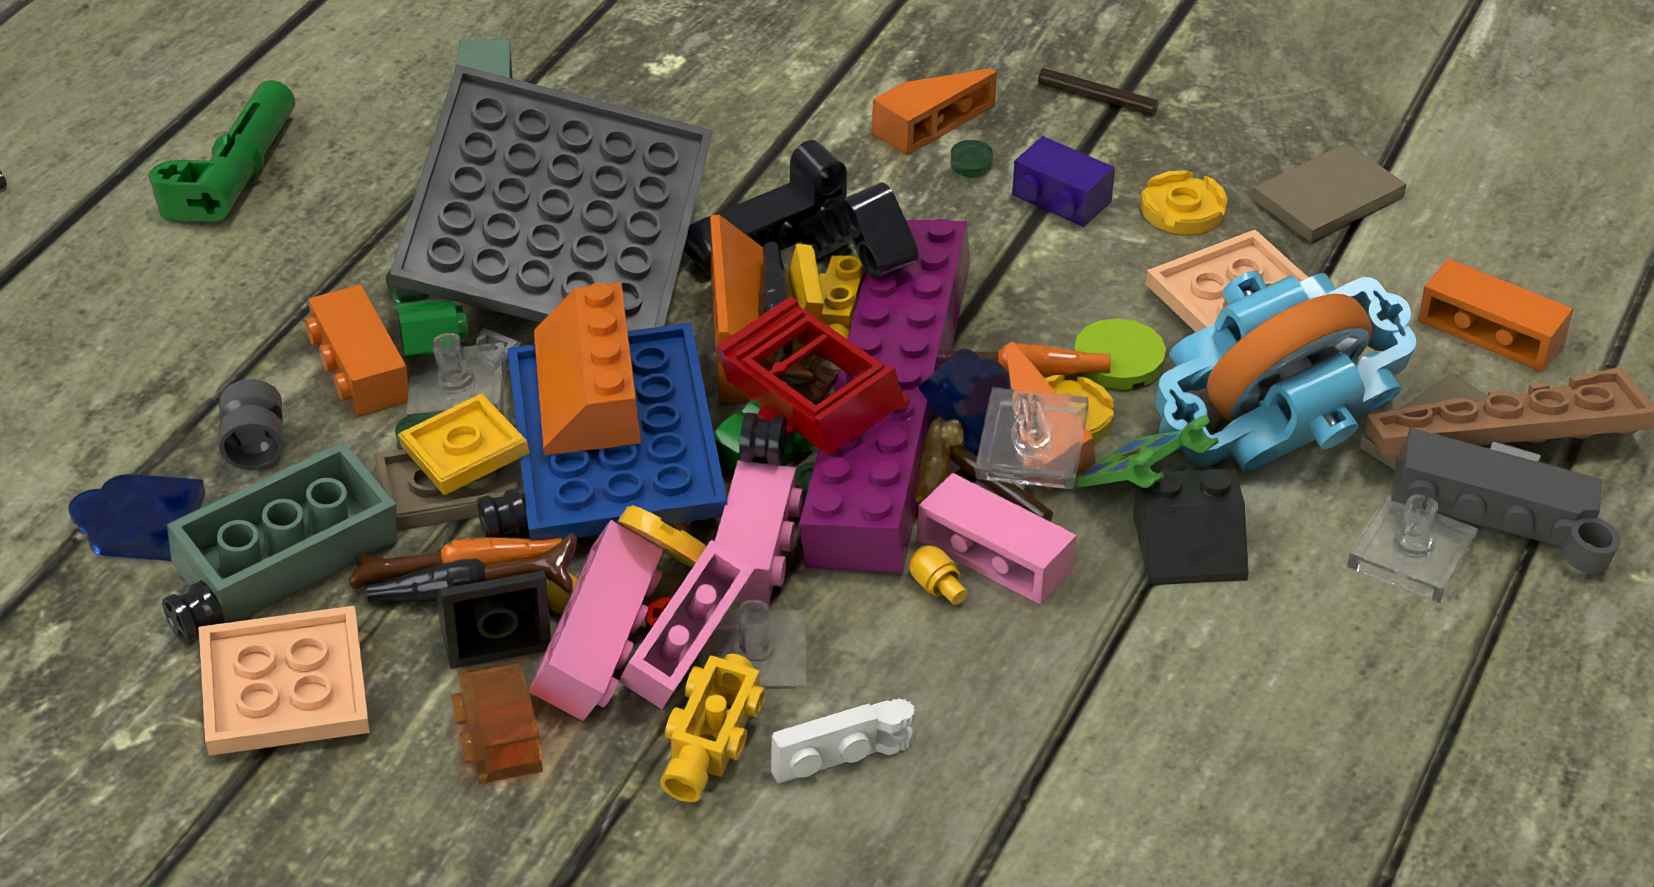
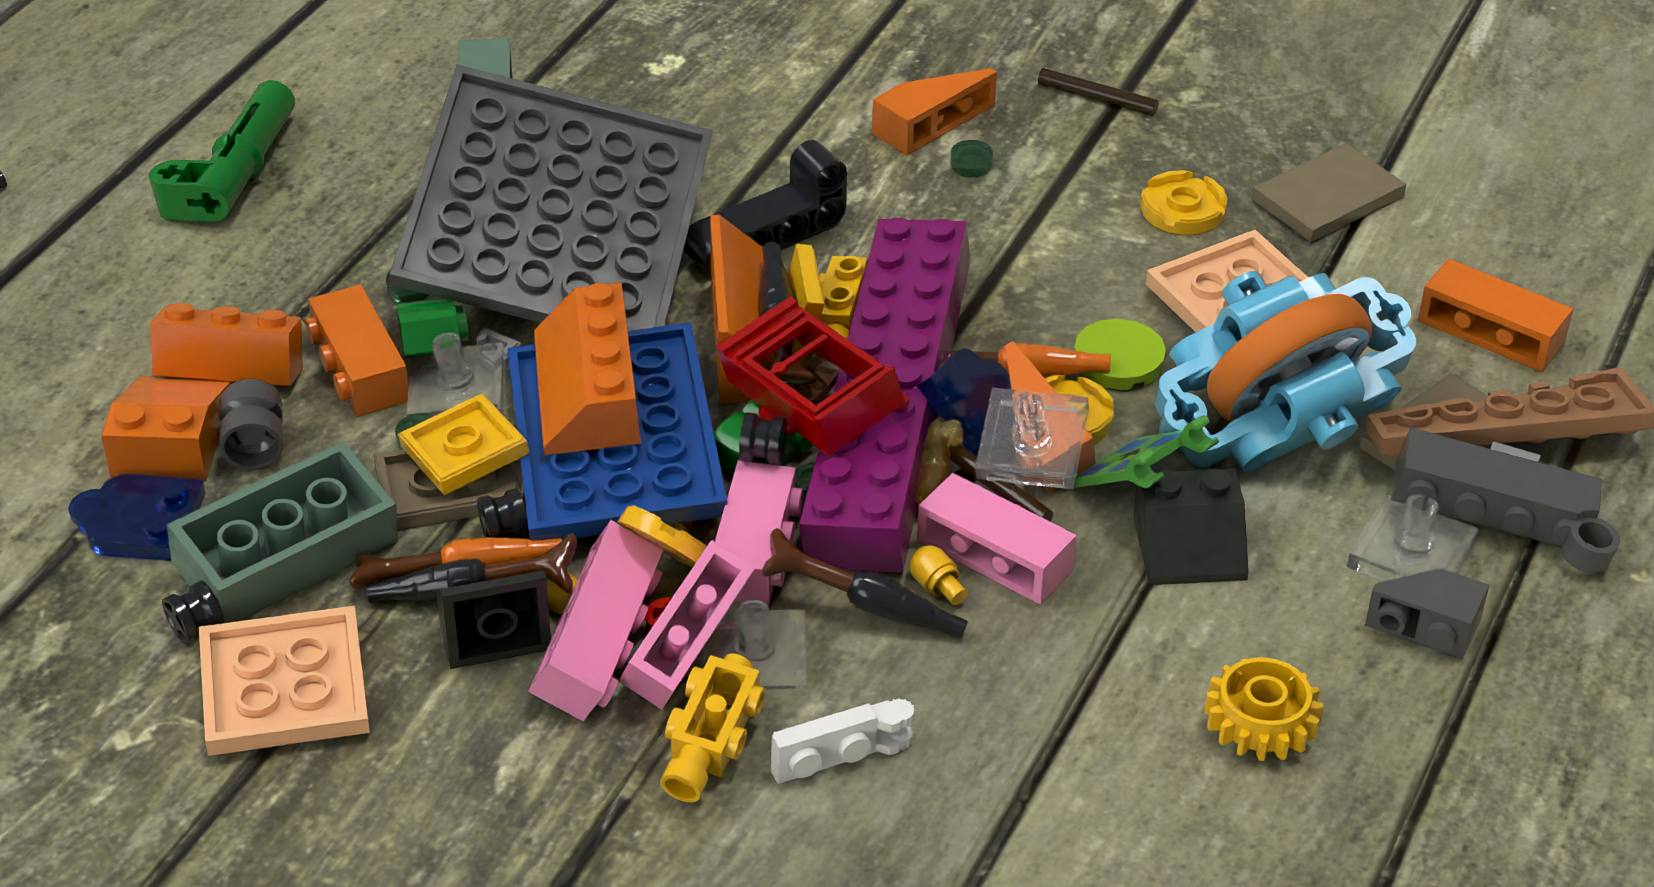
clear orange brick [450,659,543,784] -> none
black beam [798,182,918,280] -> none
dark purple brick [1012,136,1115,227] -> none
none -> orange slope [101,376,234,481]
none -> orange brick [150,303,303,386]
none -> black piece [762,528,968,639]
none -> yellow gear [1204,657,1323,761]
none -> dark grey slope [1365,568,1489,660]

